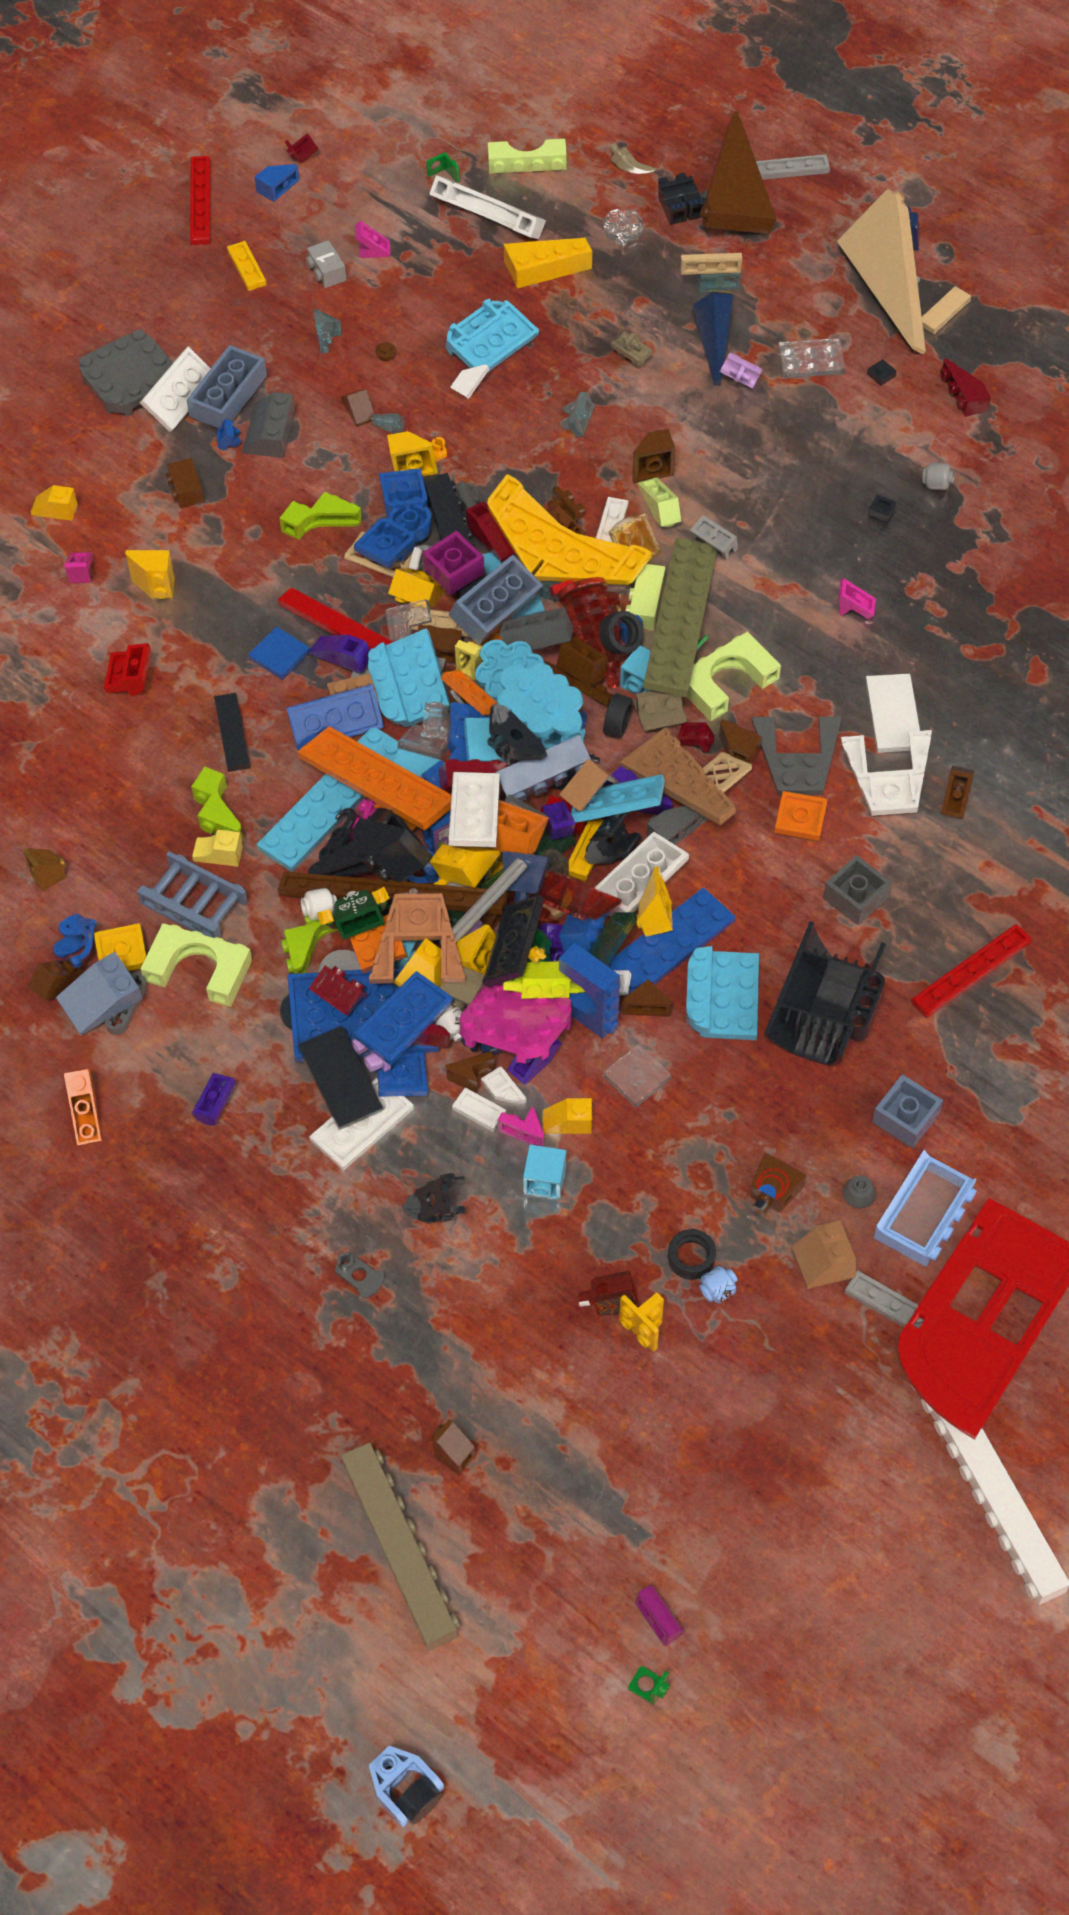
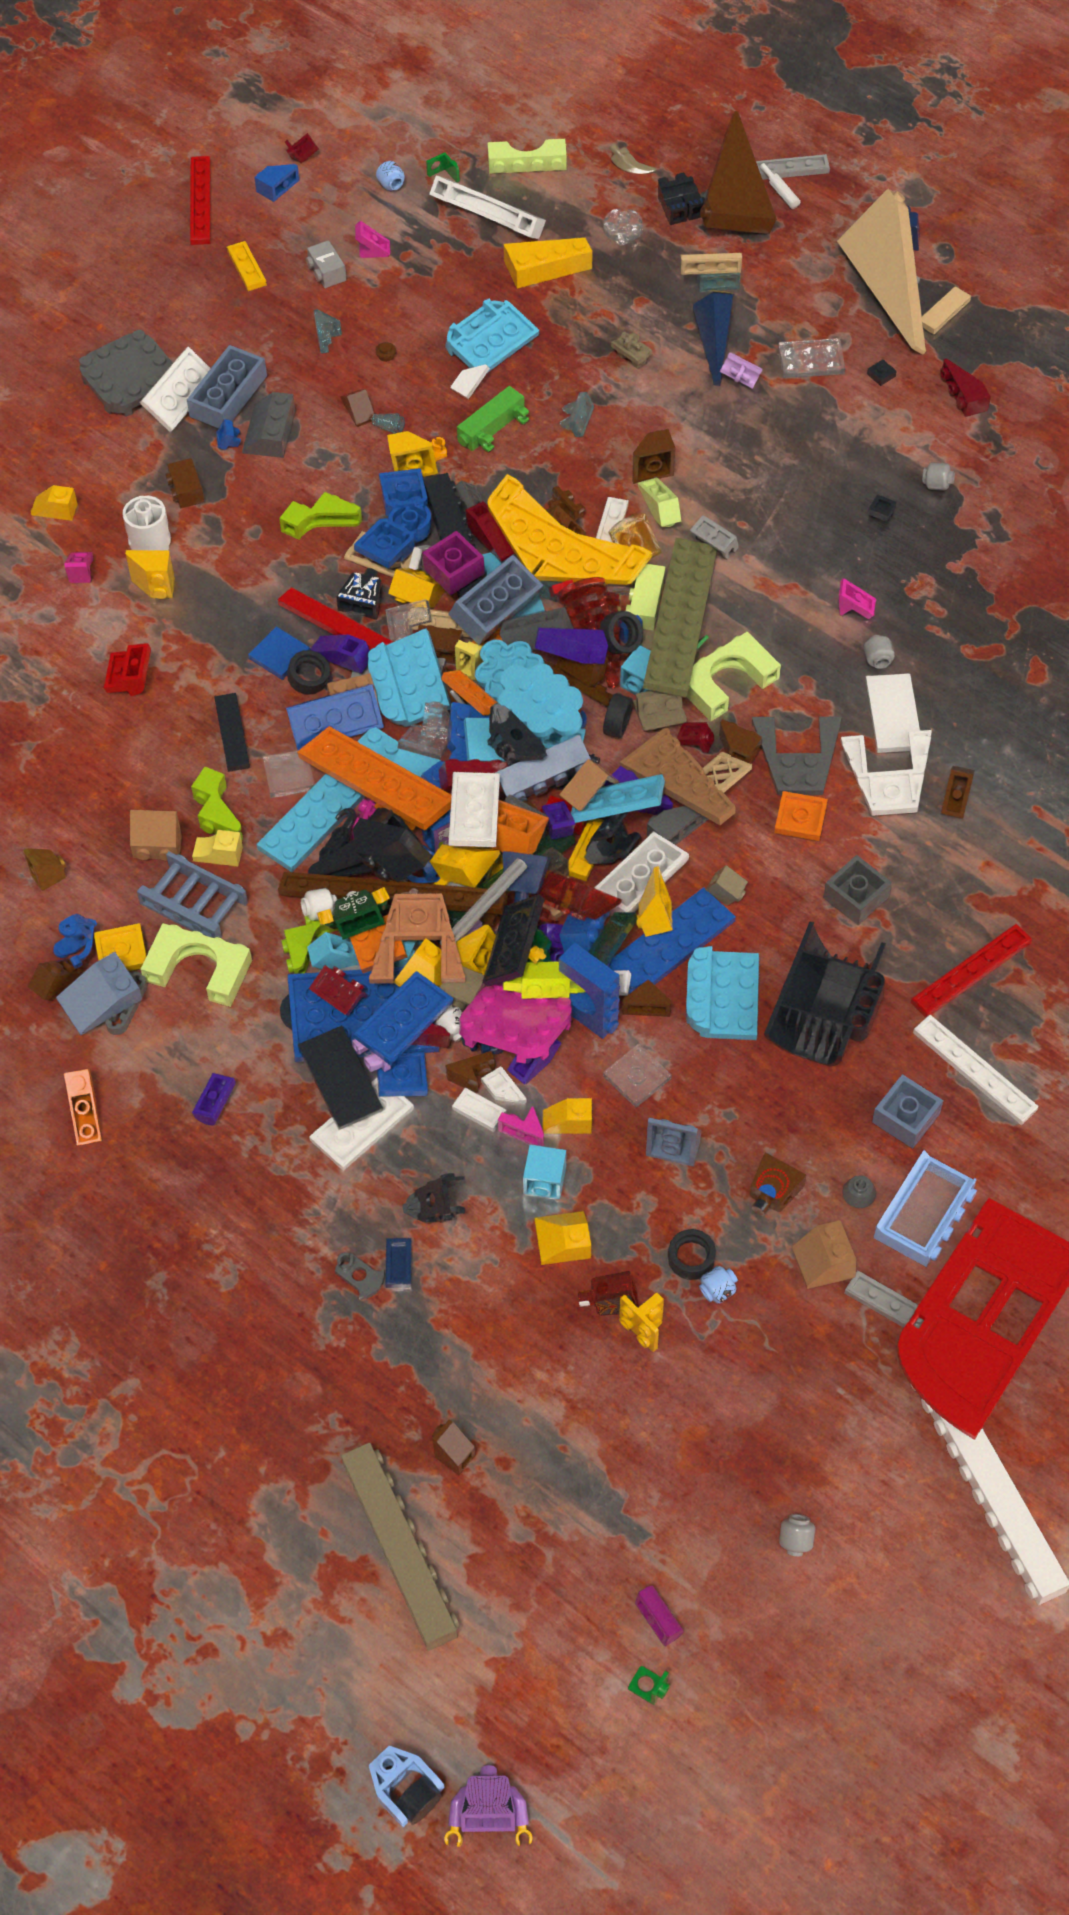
none -> white cylinder [123,496,171,550]
none -> medium nougat slope [130,810,182,861]
none -> clear plate [263,750,314,798]
none -> black tyre [287,650,330,694]
none -> medium azure slope [307,932,359,969]
none -> black torso [336,568,382,620]
none -> light blue head [376,161,405,191]
none -> dark blue tile [385,1238,412,1288]
none -> medium lavender torso [445,1765,532,1847]
none -> bright green brick [457,386,529,452]
none -> yellow slope [534,1211,591,1265]
none -> dark purple slope [535,628,608,664]
none -> sand blue slope [646,1118,701,1166]
none -> dark tan brick [705,865,748,906]
none -> white axle [760,163,801,209]
none -> light grey head [779,1514,816,1556]
none -> light grey head [863,635,895,669]
none -> white tile [913,1015,1039,1125]

